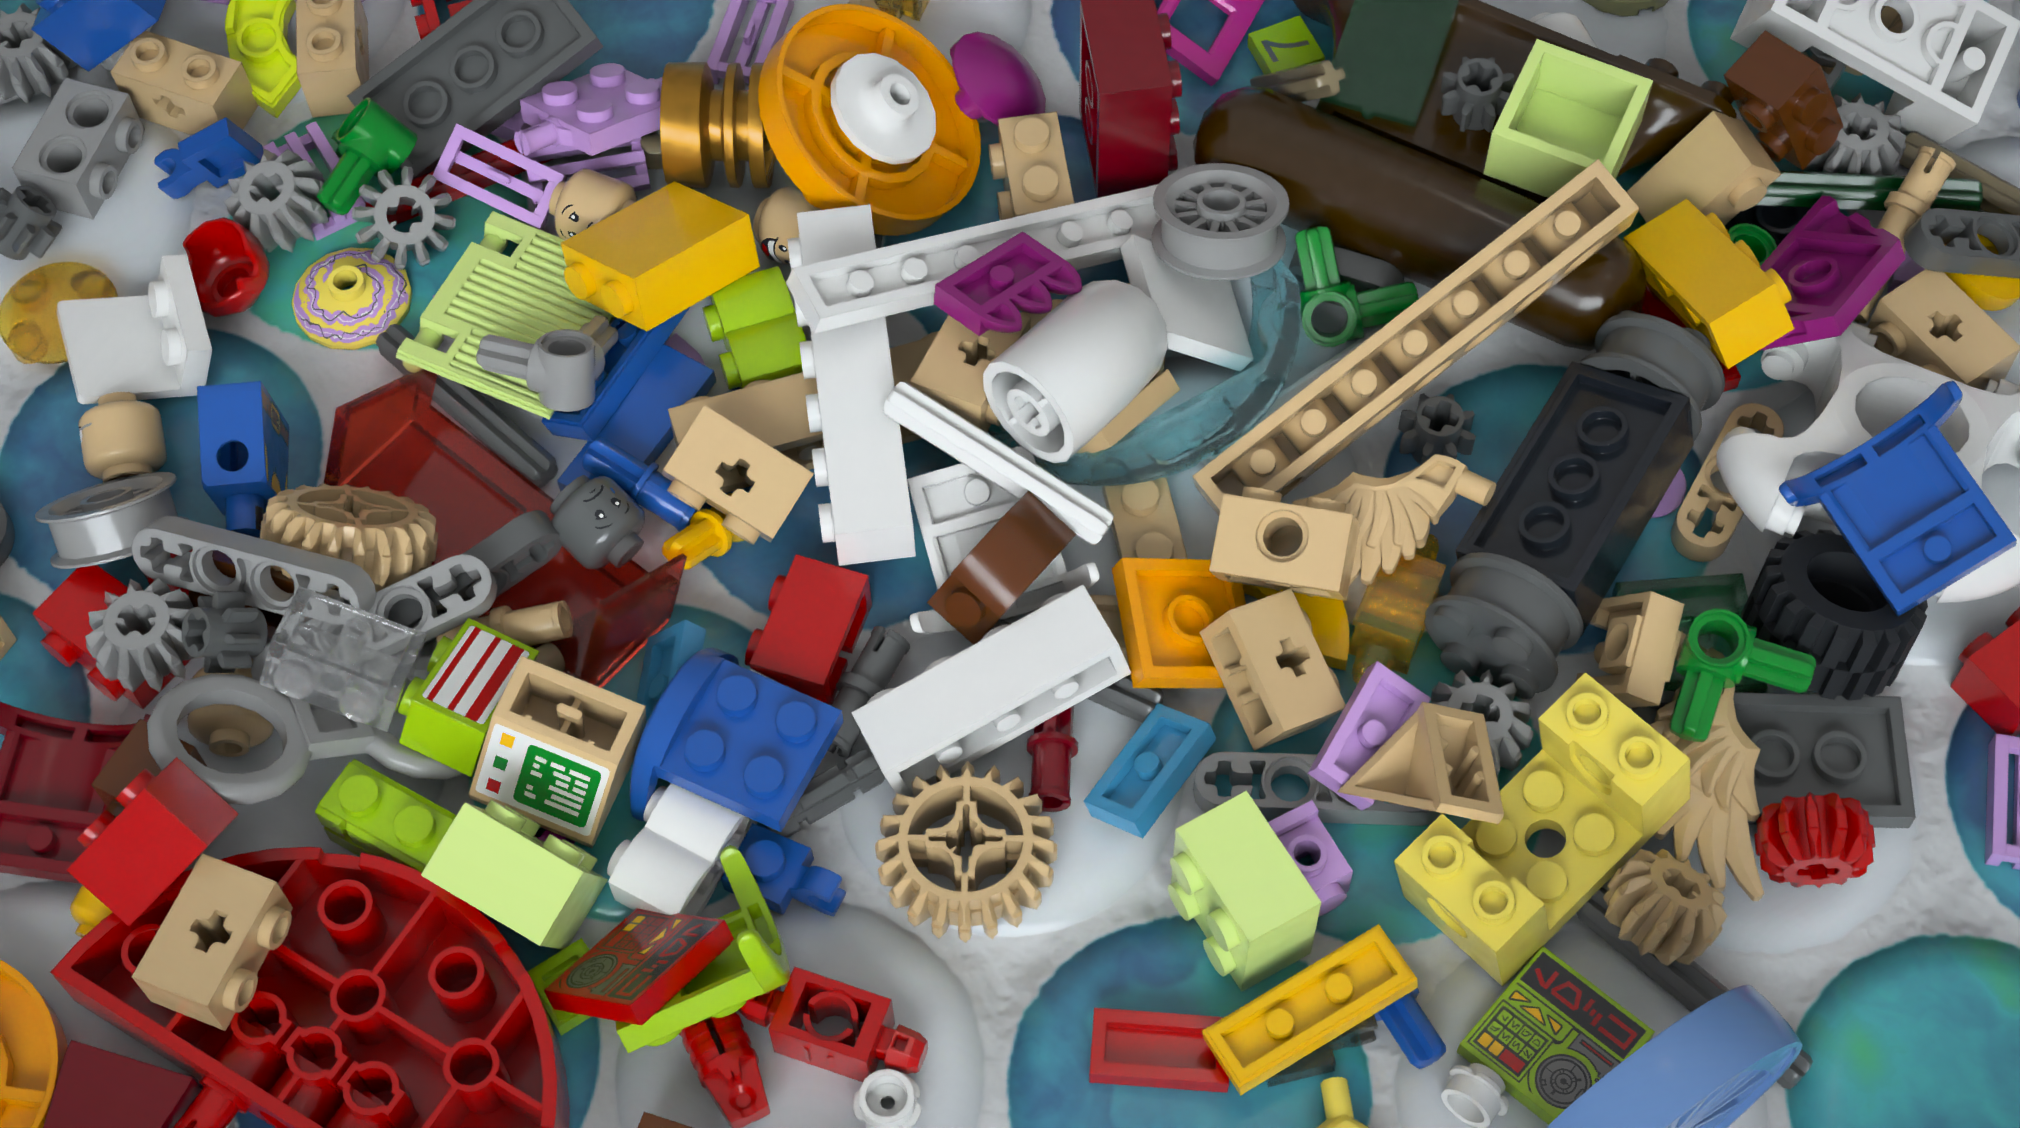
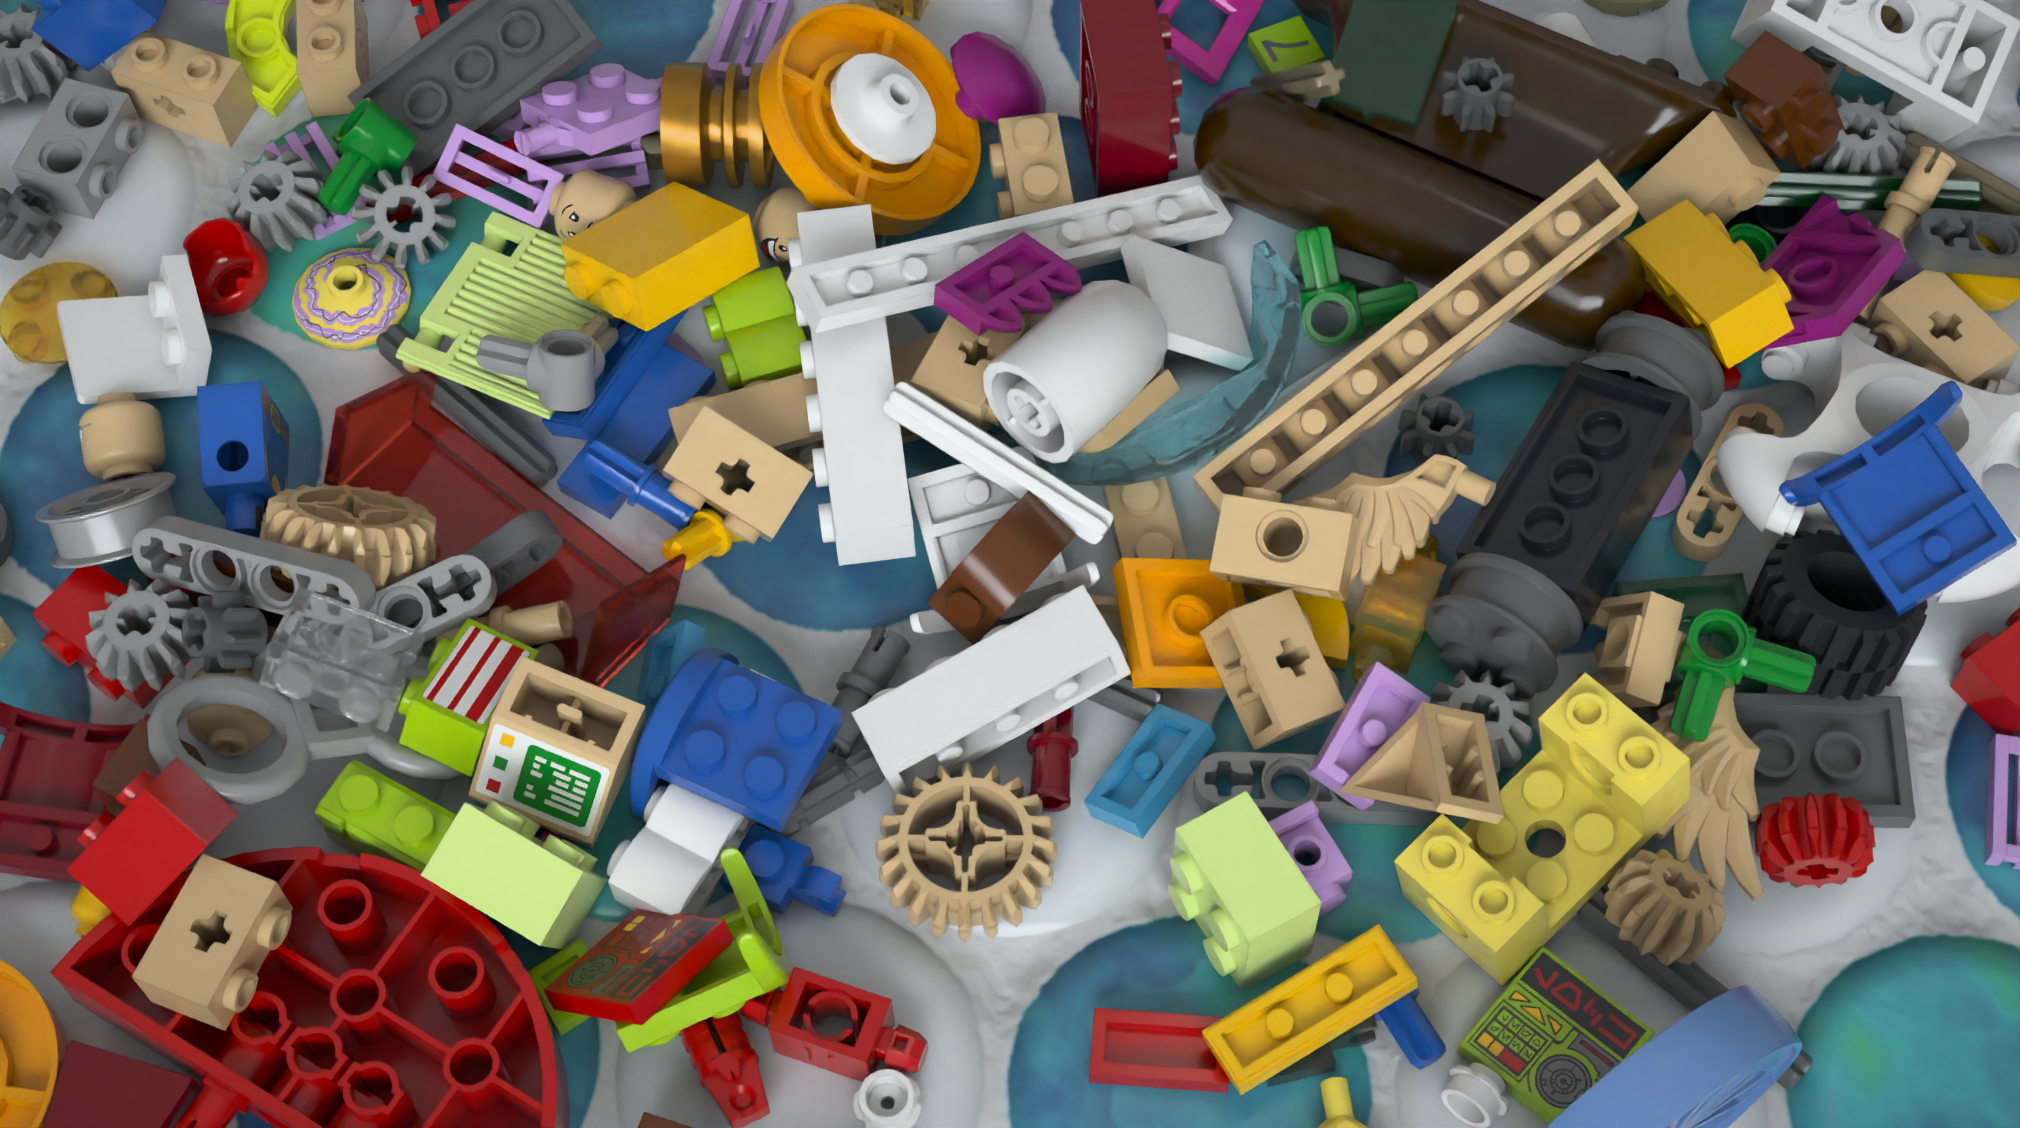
blue plate [154,117,263,199] -> none
dark grey head [550,475,645,570] -> none
red piece [745,554,872,705] -> none
light grey wheel [1152,163,1289,280] -> none
yellowish green piece [1483,39,1653,198] -> none

